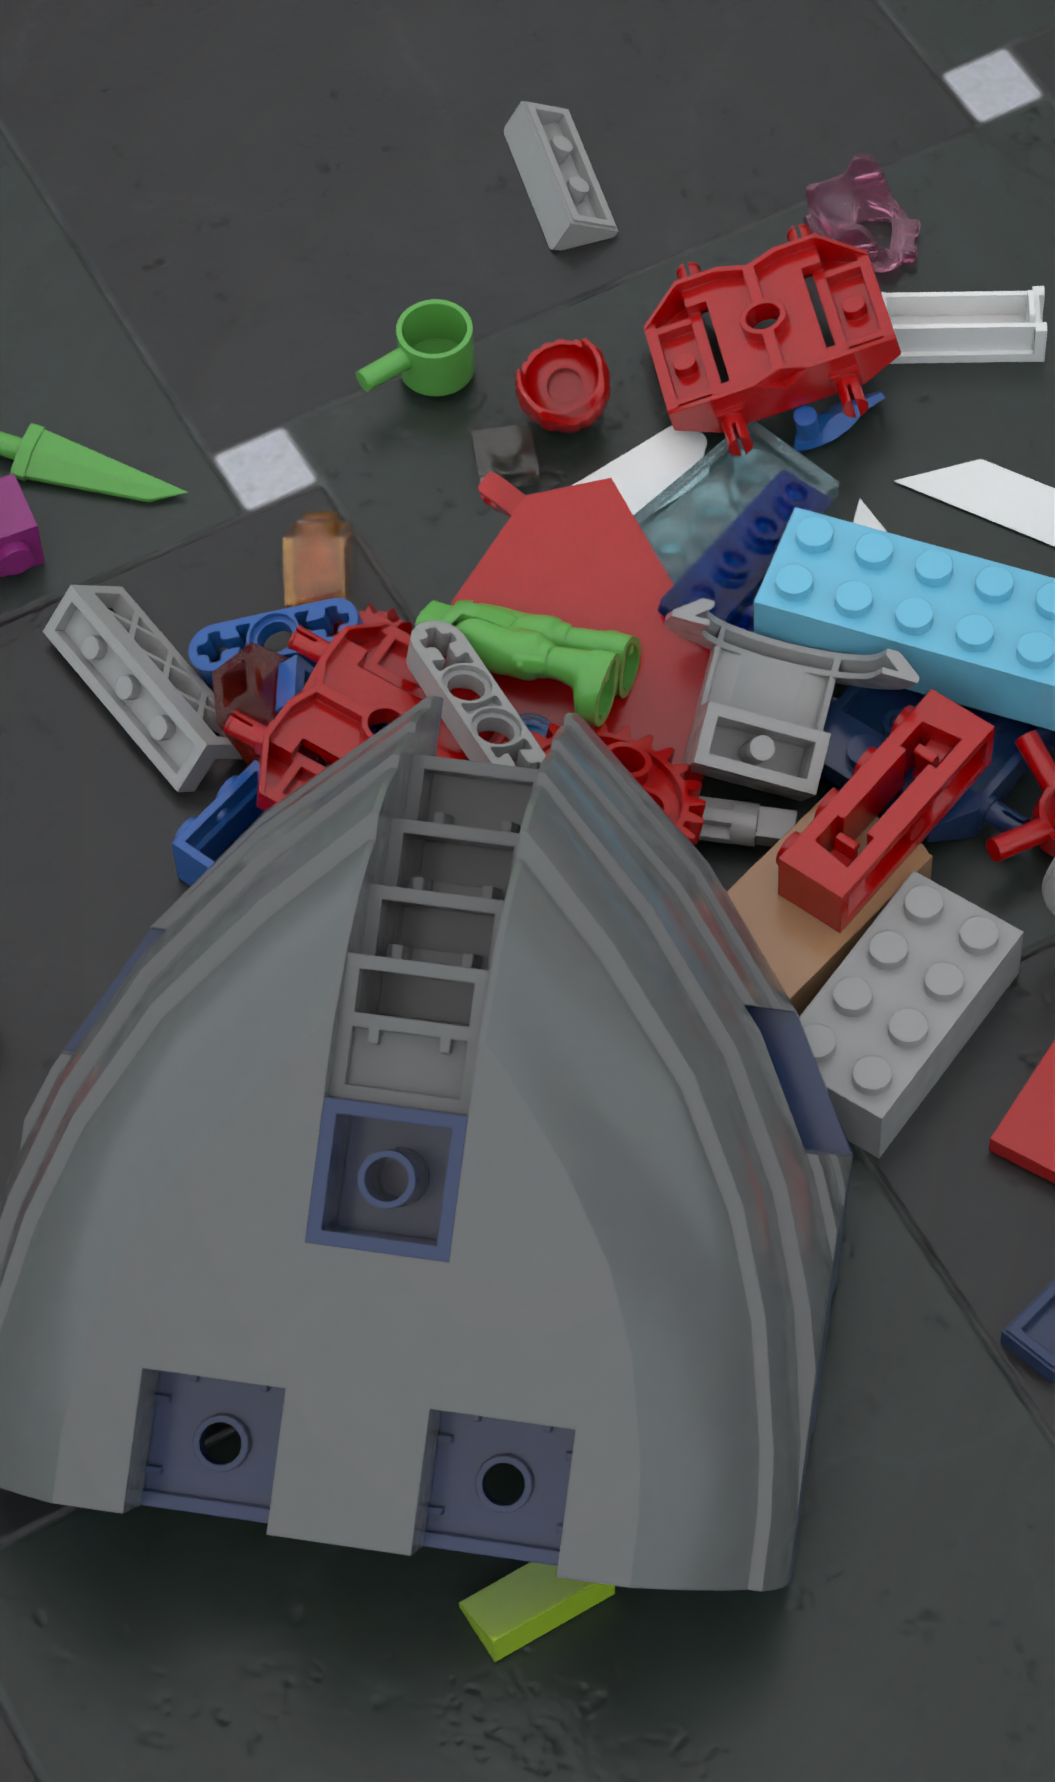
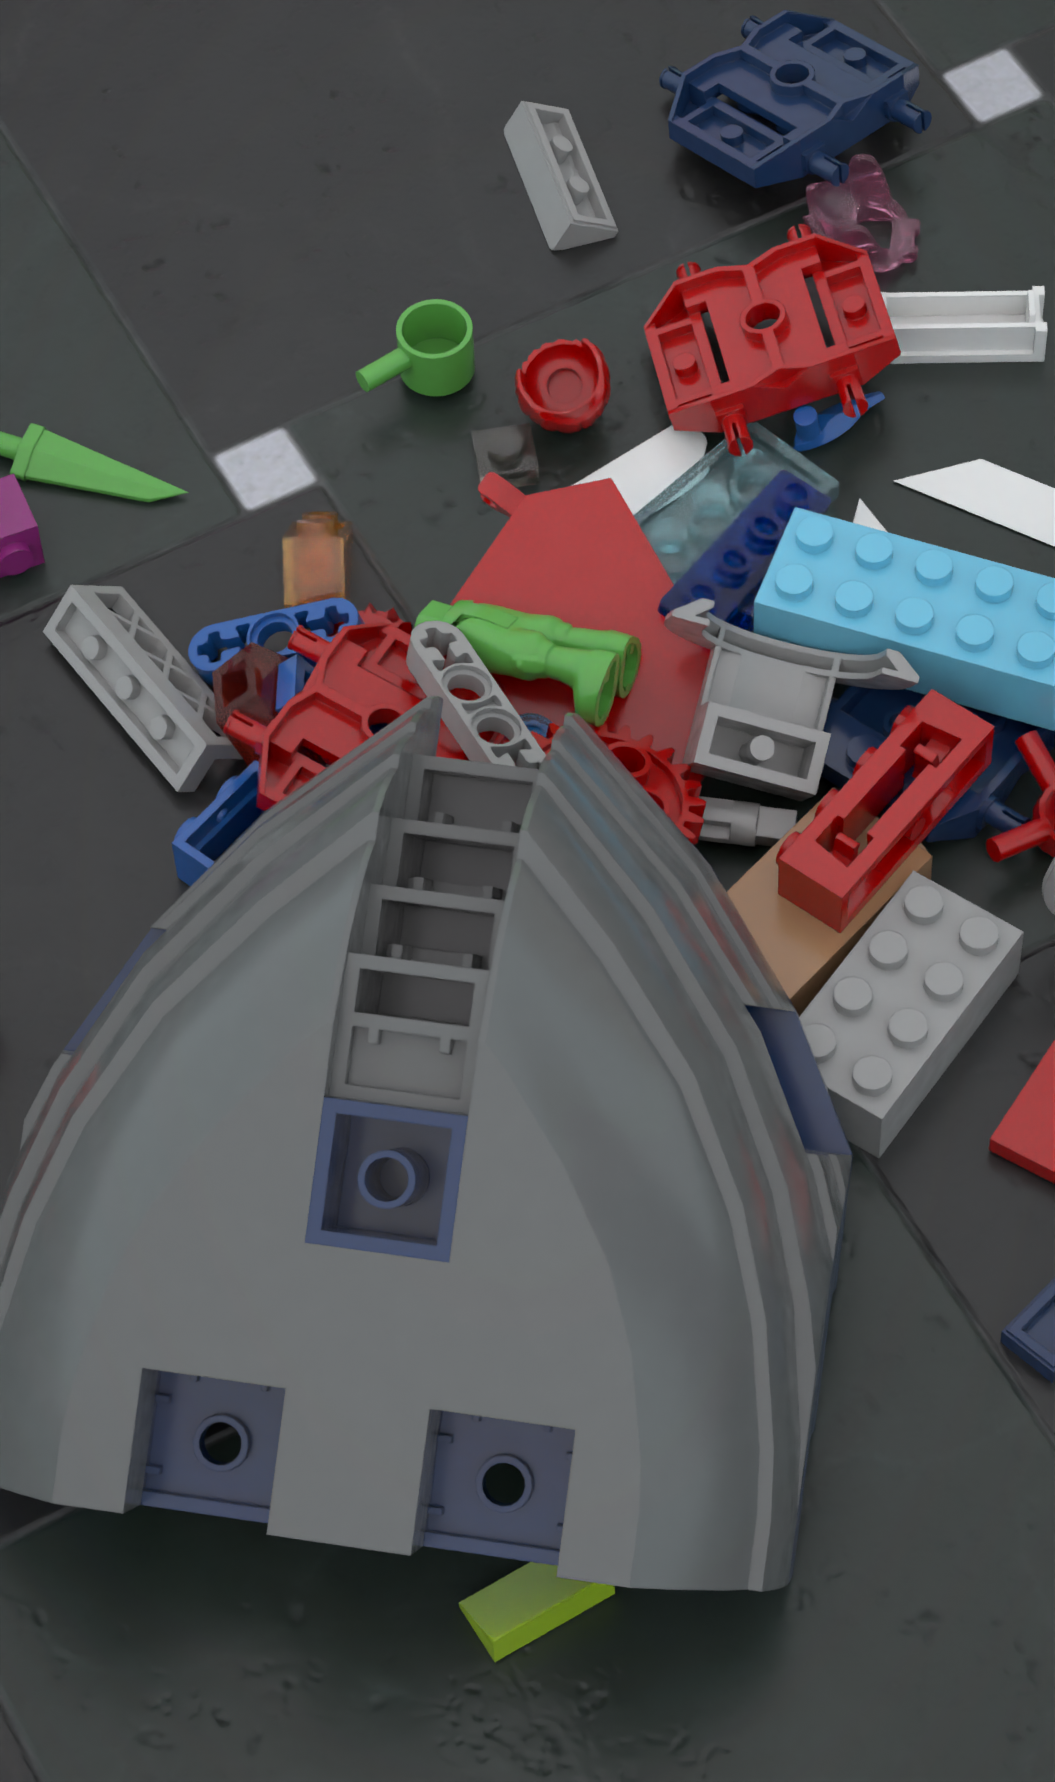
none -> dark blue piece [659,9,932,188]

